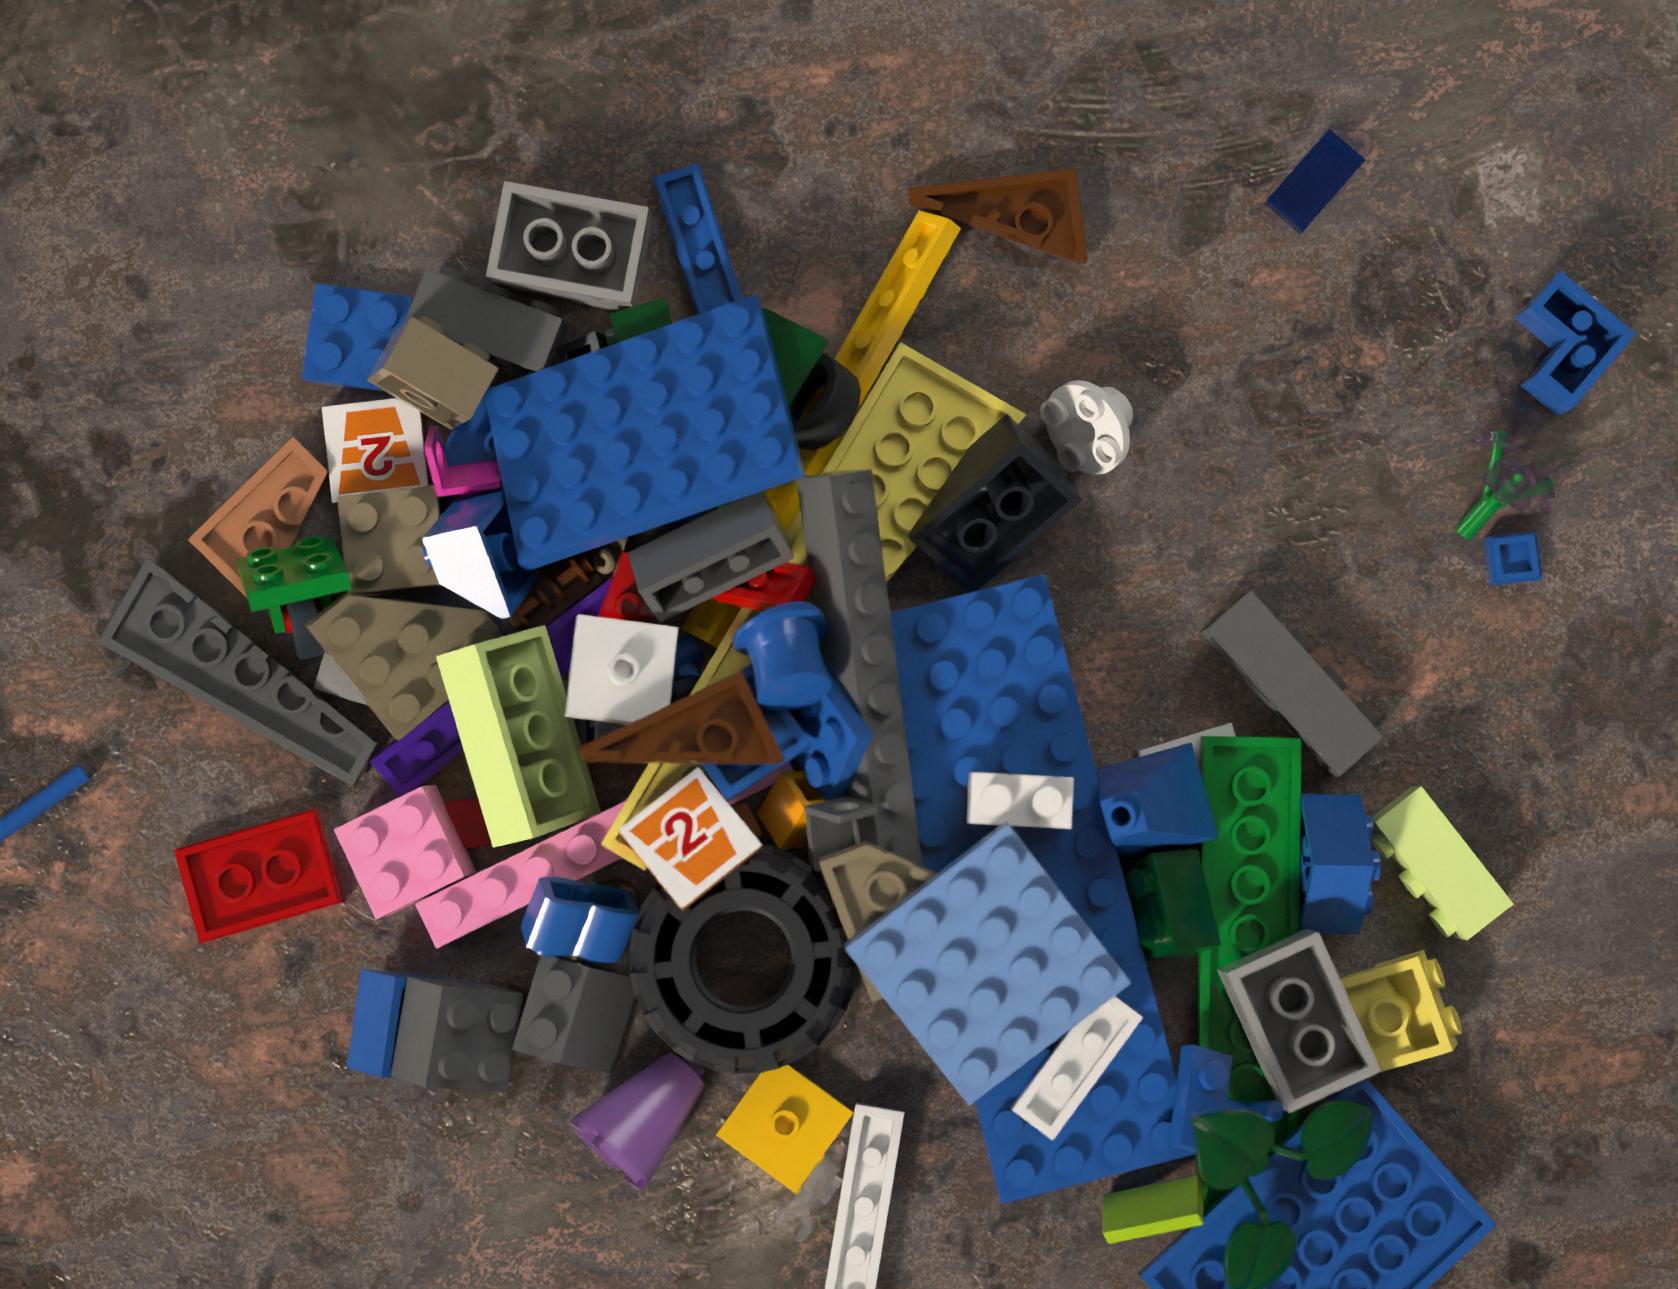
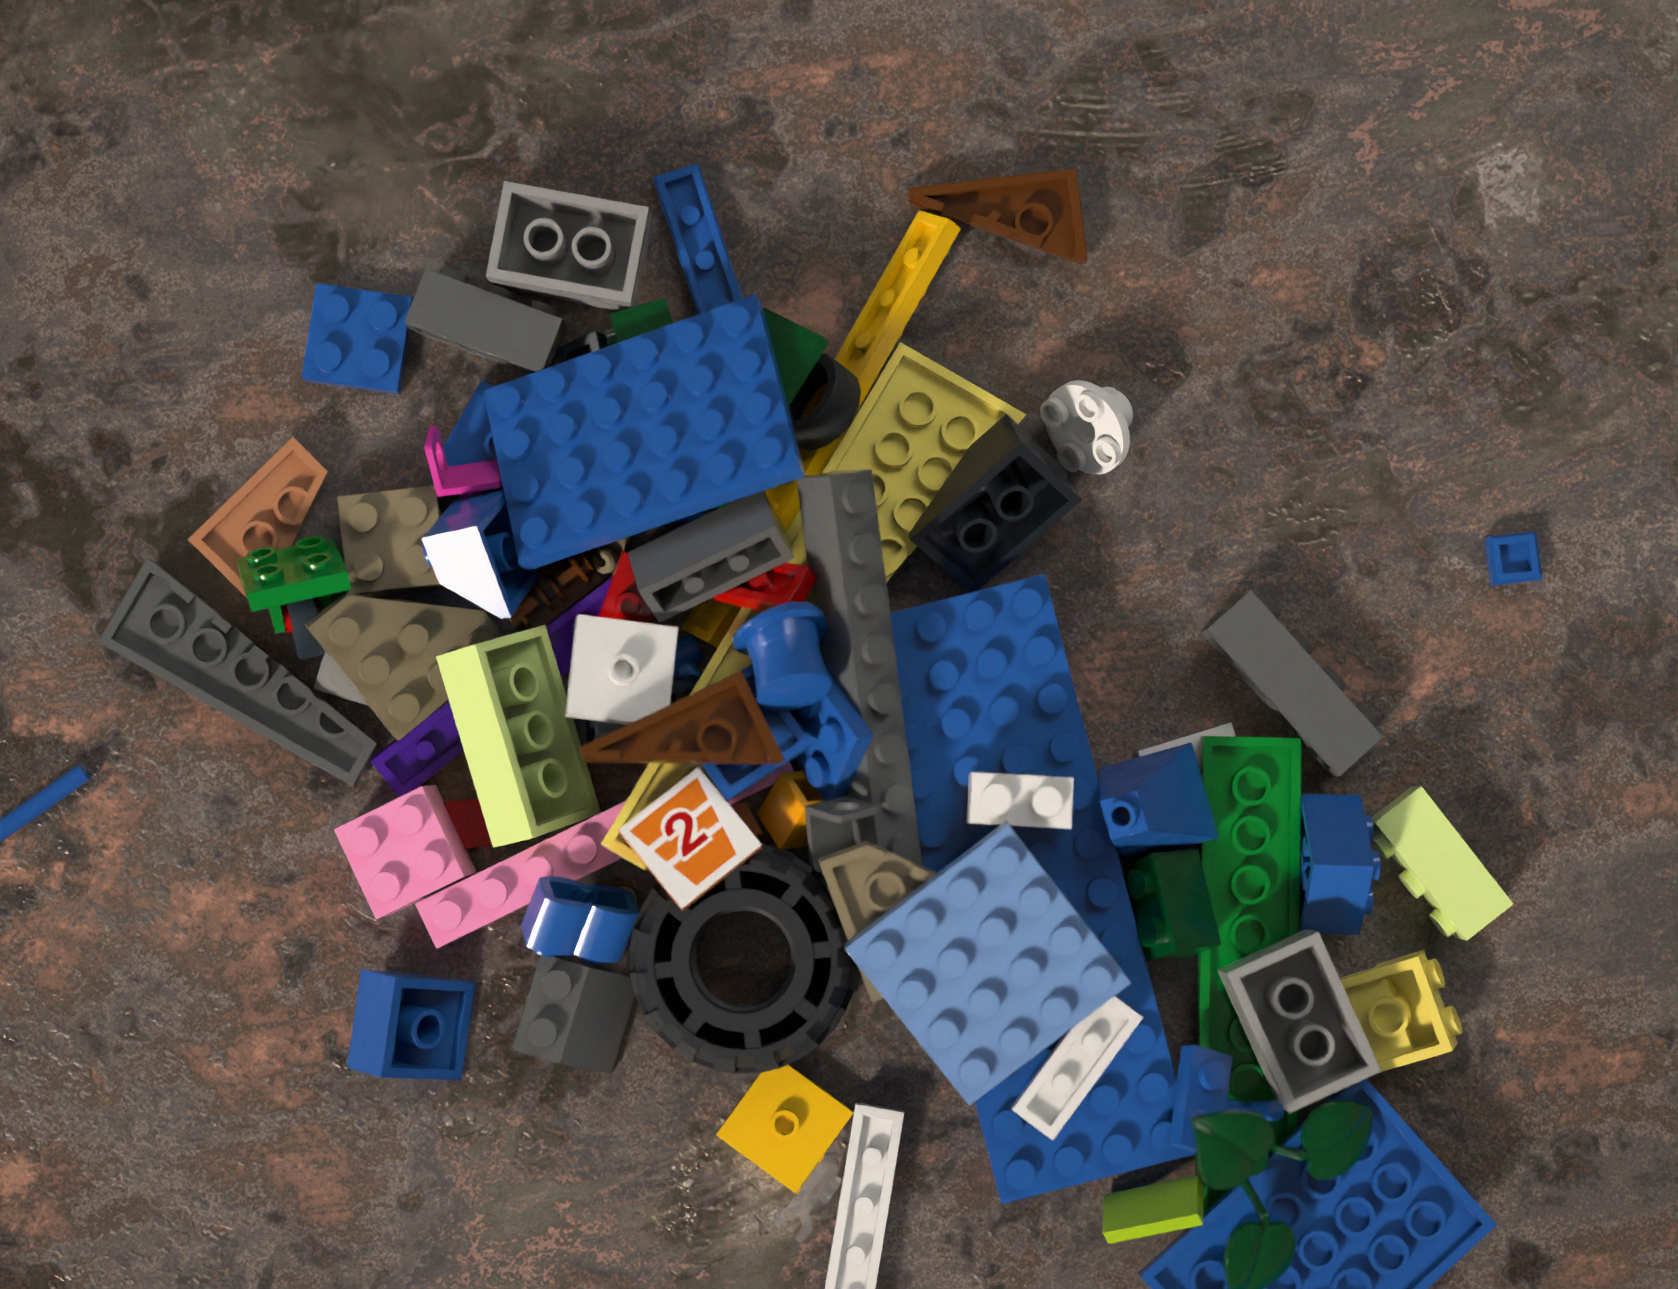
red tile [174,808,345,944] -> none
tile [322,398,430,505] -> none
dark tan brick [367,316,499,430] -> none
dark grey brick [391,977,523,1092] -> none
medium lavender cone [569,1052,705,1192] -> none
clear blue tile [1264,129,1366,235] -> none
plant [1455,429,1555,540] -> none
blue brick [1514,270,1636,417] -> none

